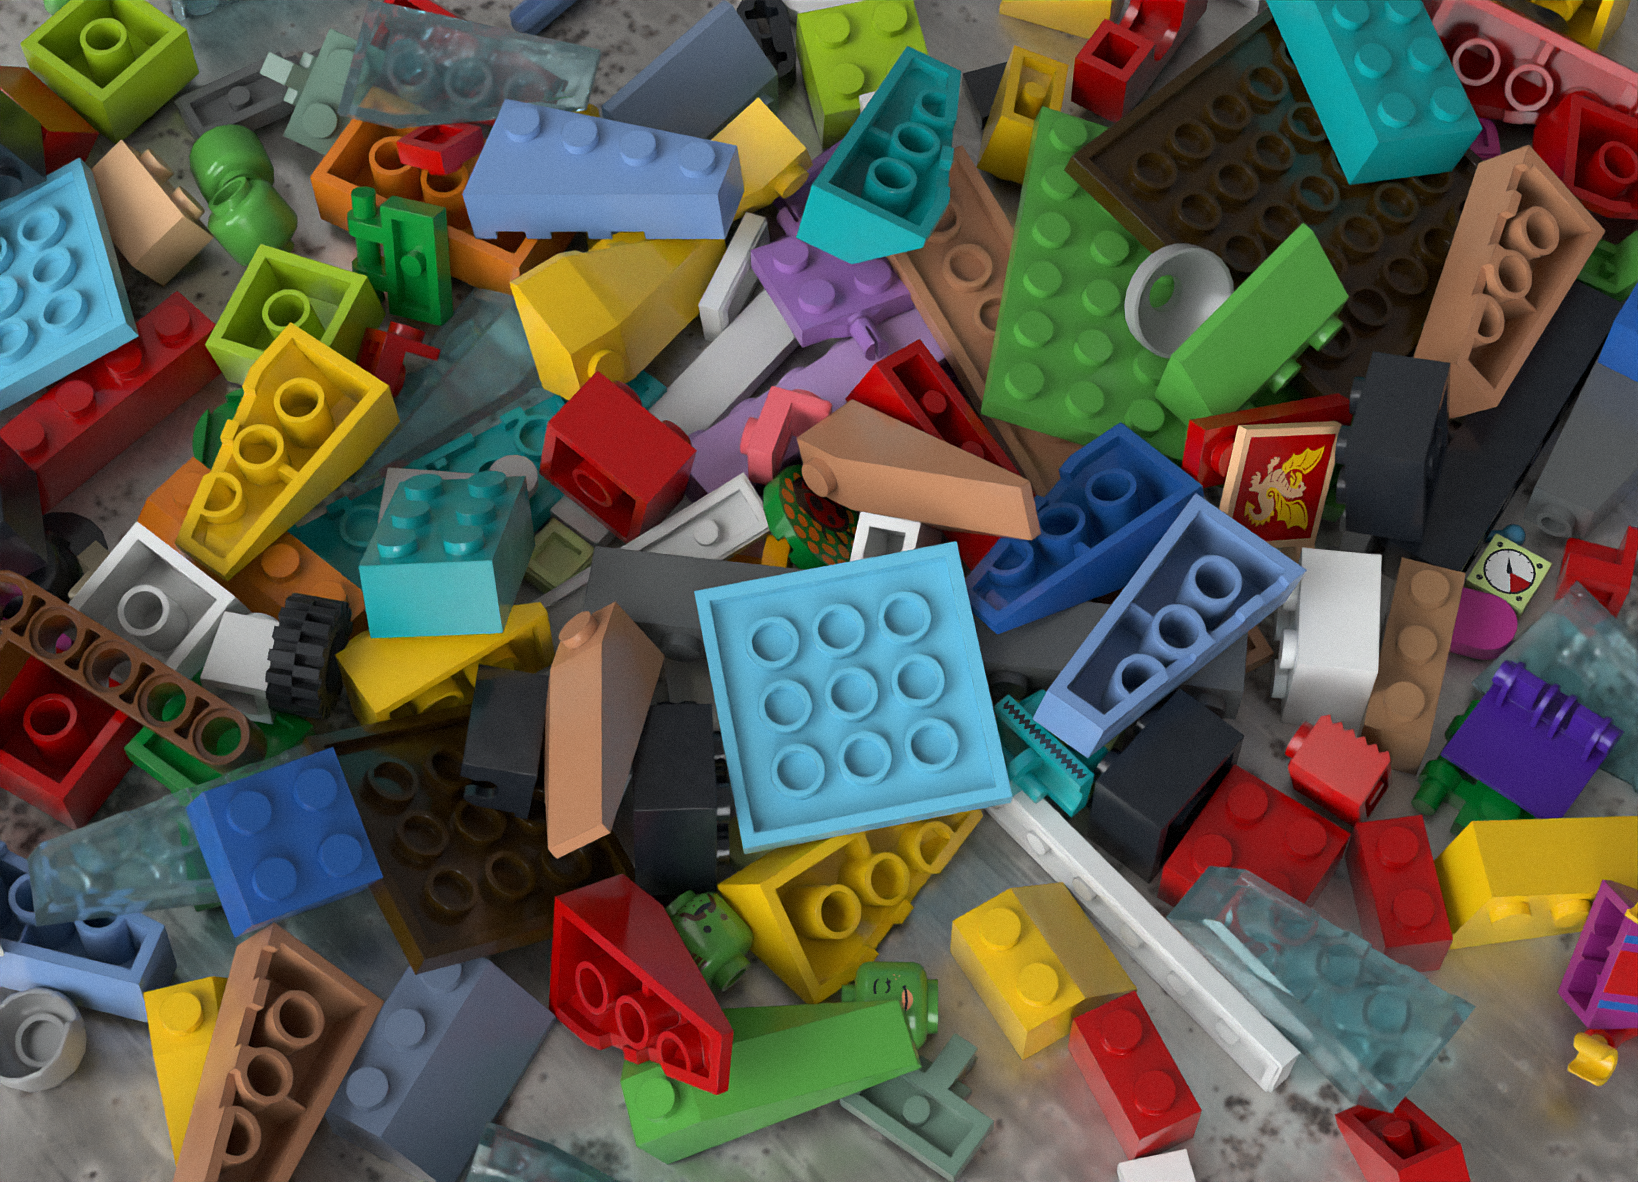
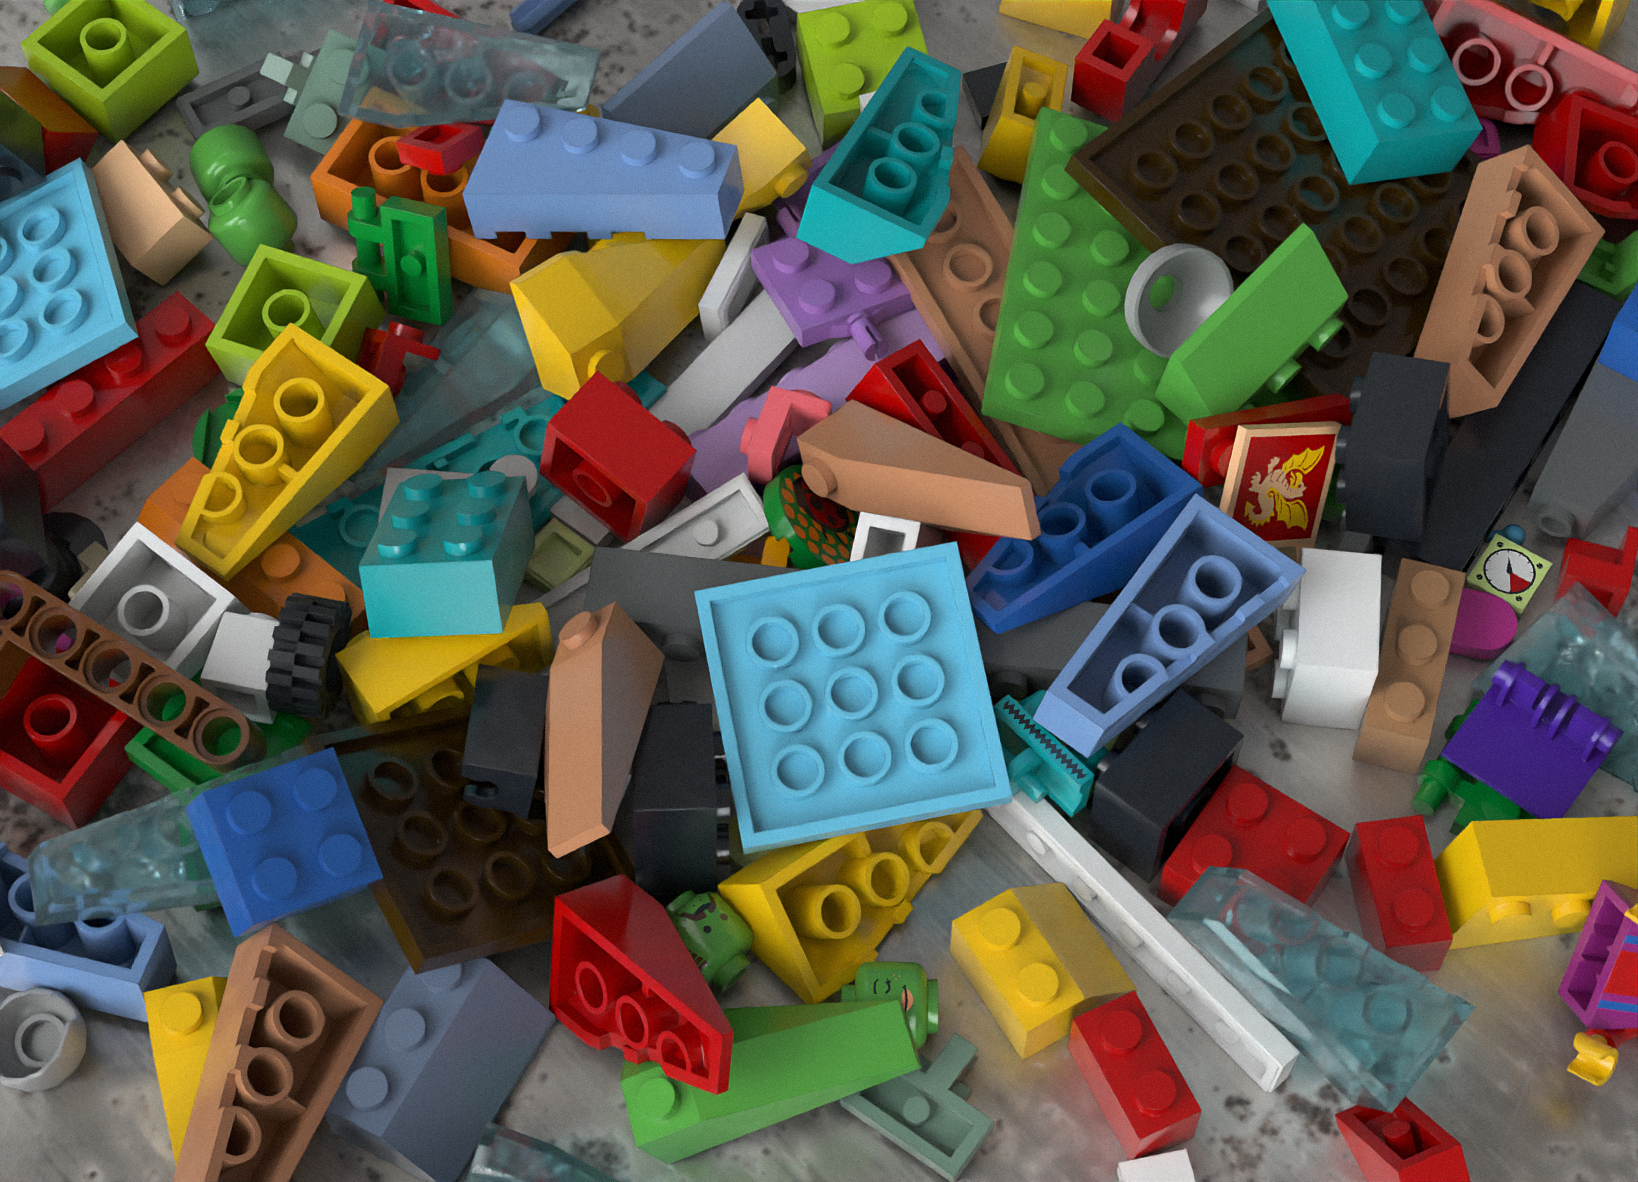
red brick [1285,714,1393,827] -> none

